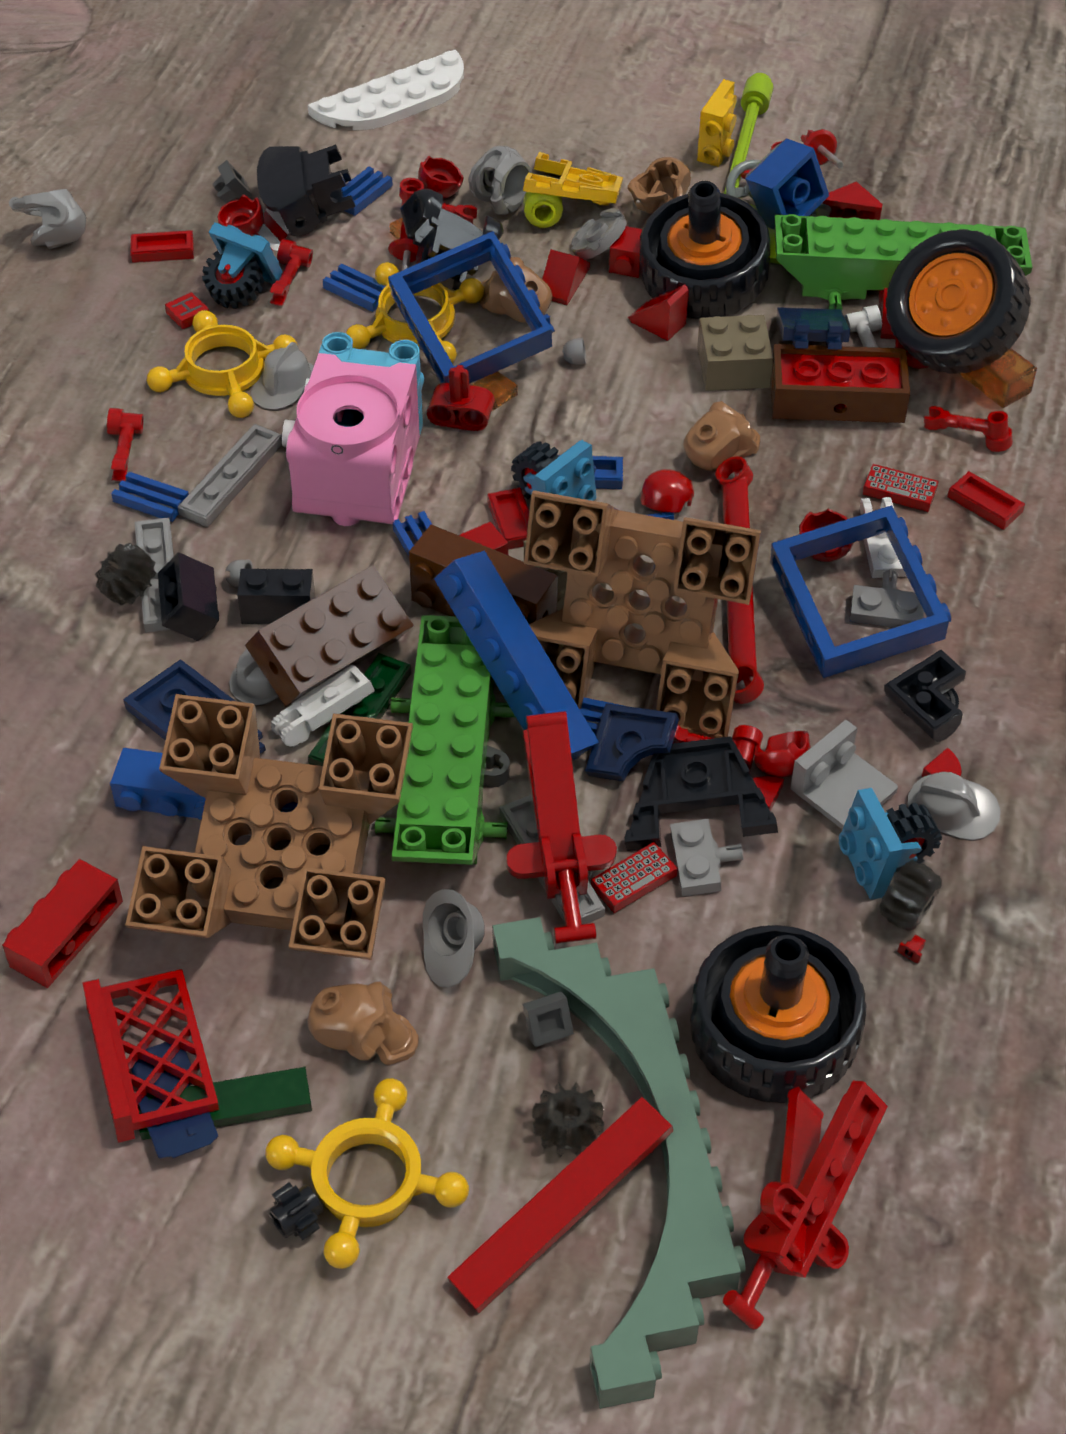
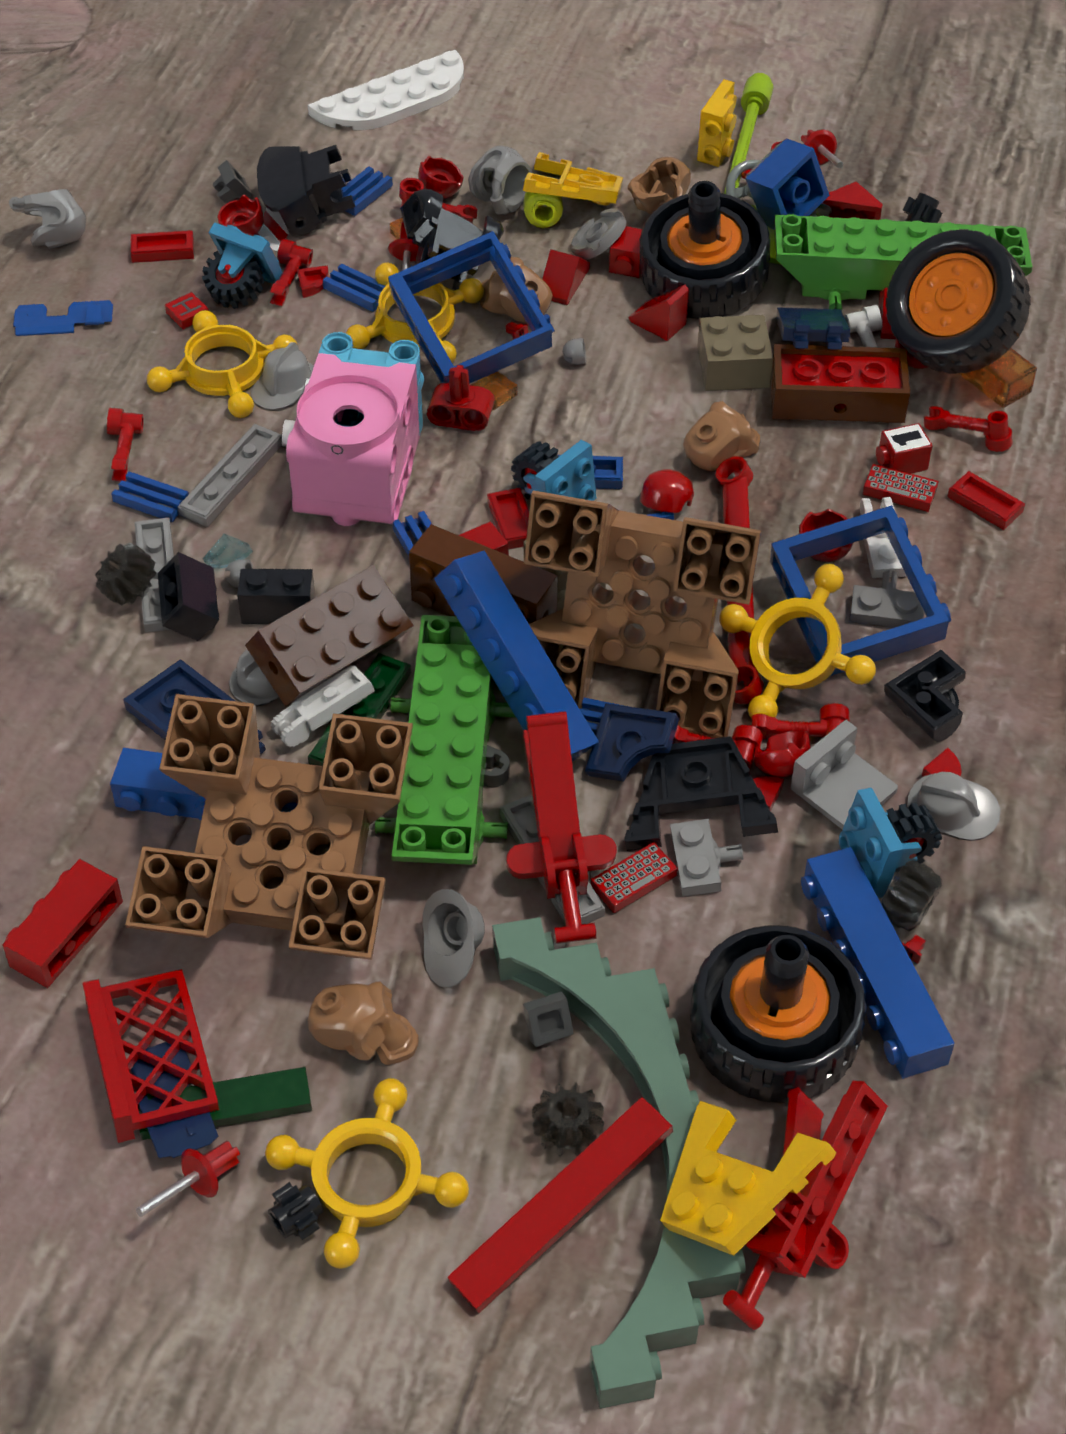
none -> blue piece [13,300,113,336]
none -> red piece [136,1141,240,1217]
none -> clear light blue tile [202,533,253,568]
none -> red tile [297,265,329,298]
none -> red piece [505,321,529,340]
none -> yellow wing [660,1101,836,1256]
none -> yellow piece [719,564,876,719]
none -> red brick [750,703,850,739]
none -> blue brick [801,847,955,1079]
none -> red brick [876,423,933,473]
none -> black gear [903,193,943,223]

